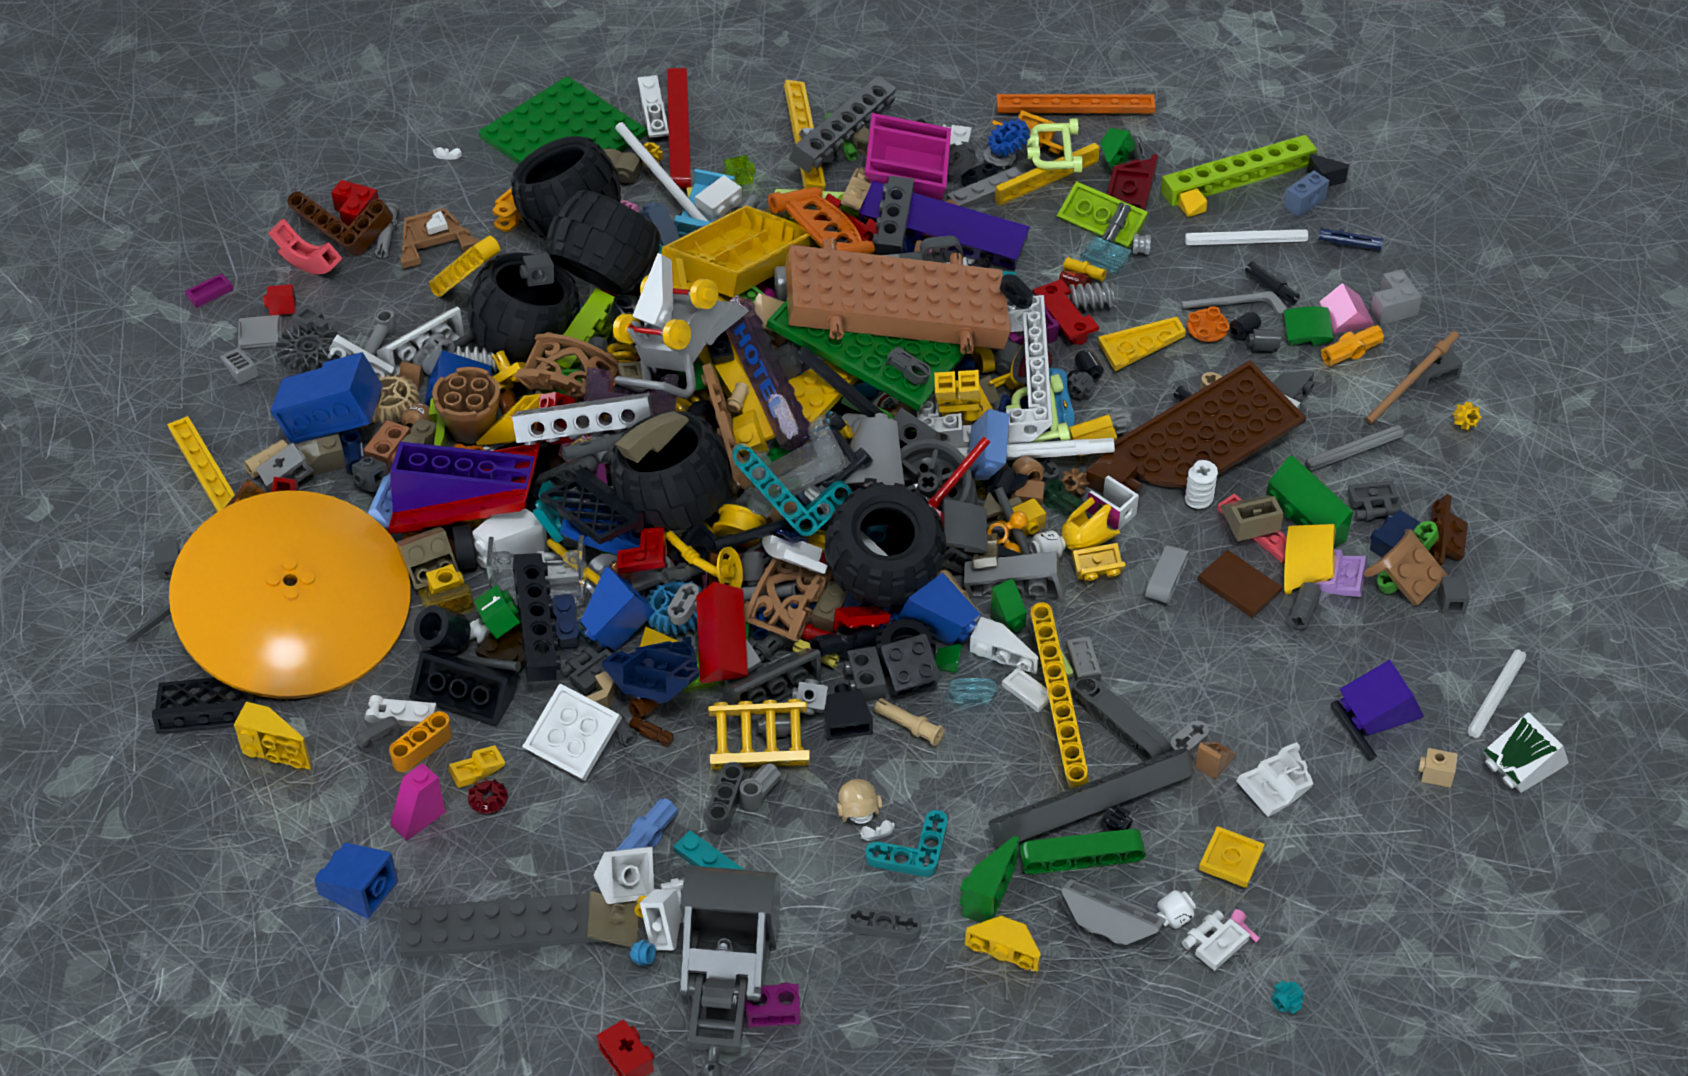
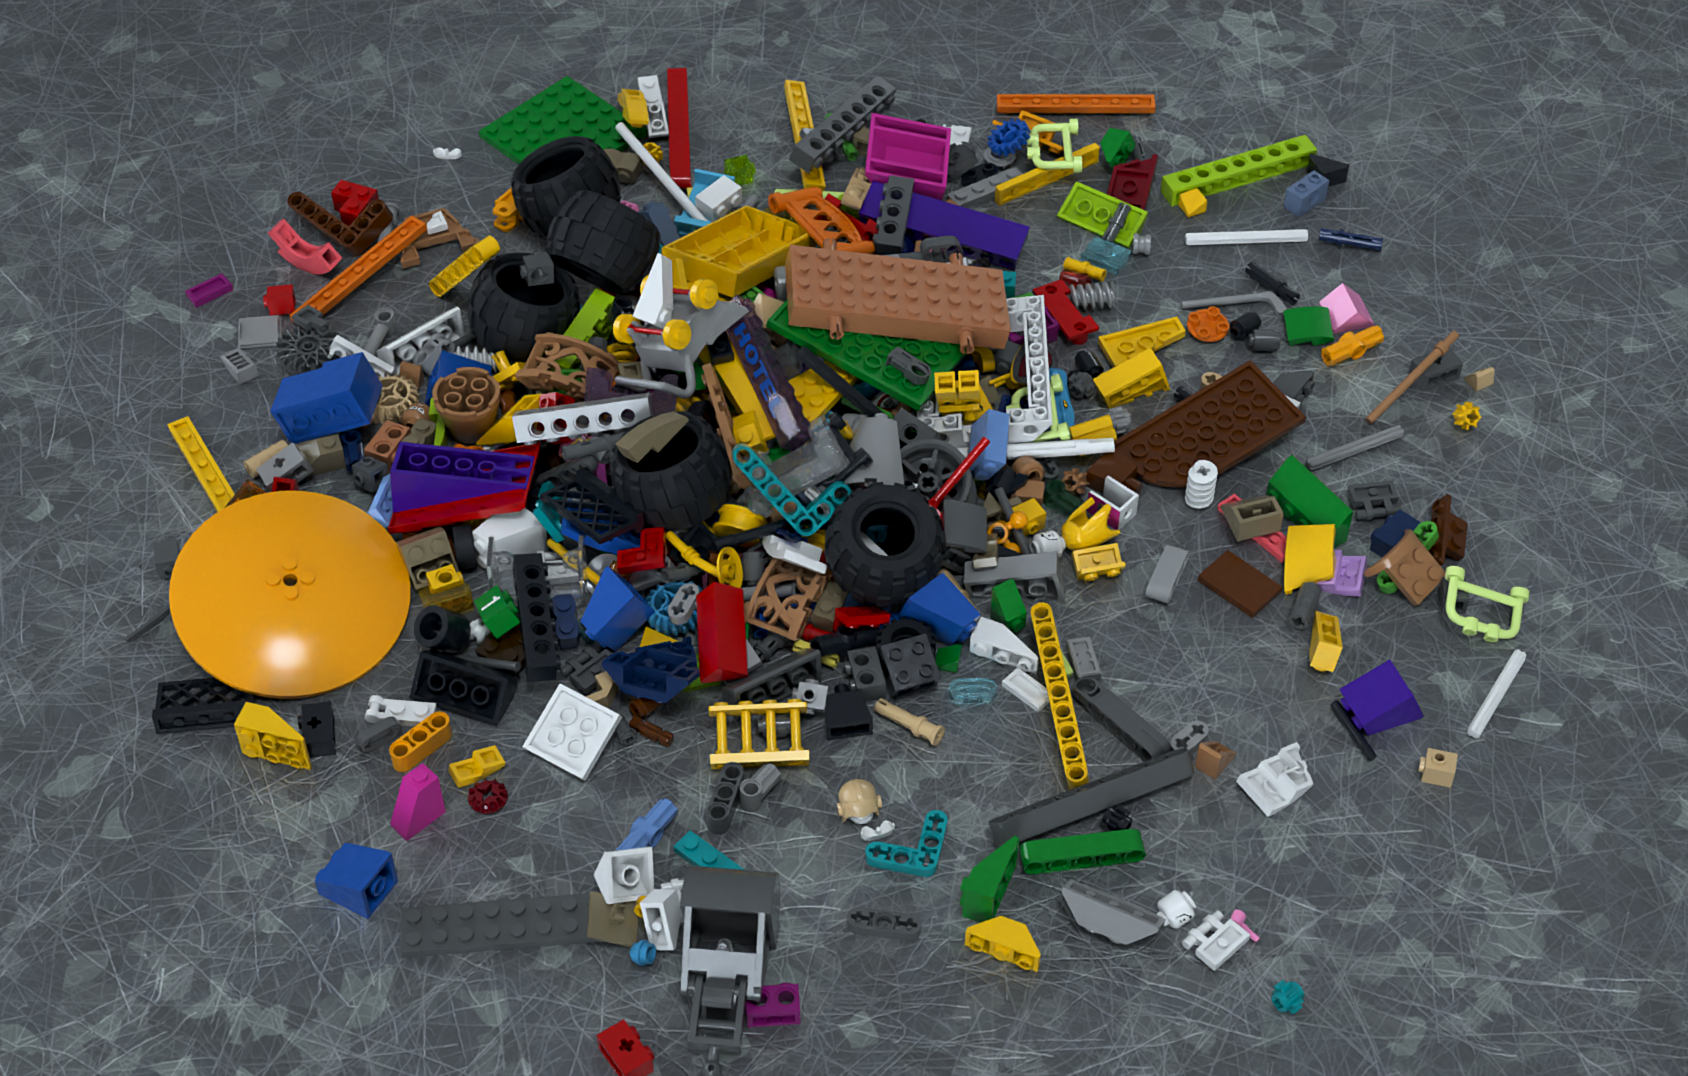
tan pin [726,382,750,413] -> none
black beam [1000,274,1033,309] -> none
yellow plate [1199,826,1265,888] -> none
light grey brick [1370,269,1422,325] -> none
slope [1484,712,1569,793] -> none
none -> orange plate [289,215,427,322]
none -> black brick [297,701,336,758]
none -> yellow slope [617,89,649,128]
none -> yellow wedge [1093,348,1171,409]
none -> yellow slope [1309,611,1343,672]
none -> yellowish green bar [1445,566,1530,642]
none -> tan slope [1465,367,1495,392]

